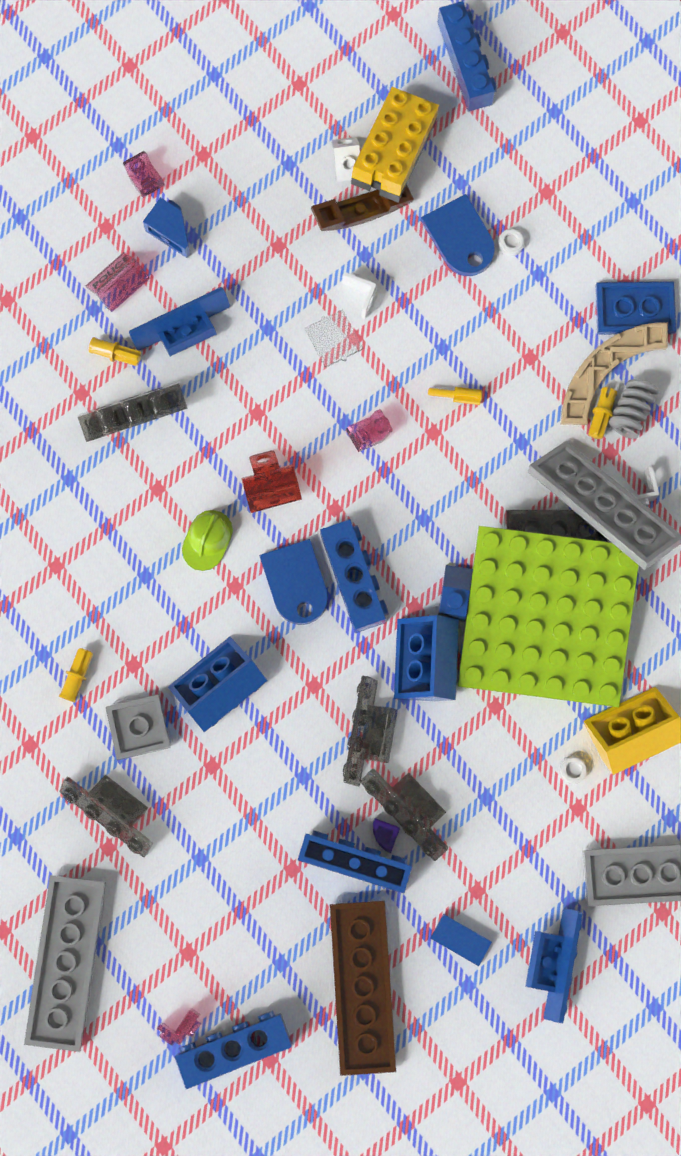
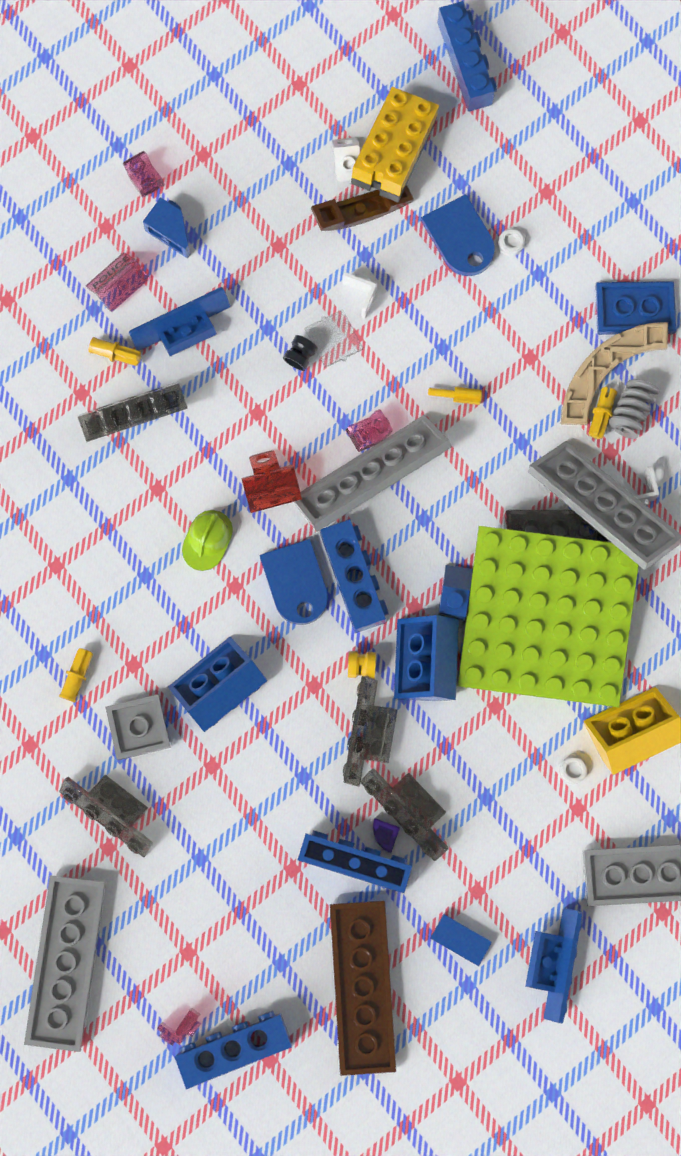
none -> black wheel [283,335,318,371]
none -> light grey plate [292,415,452,532]
none -> yellow wheel [348,651,376,679]

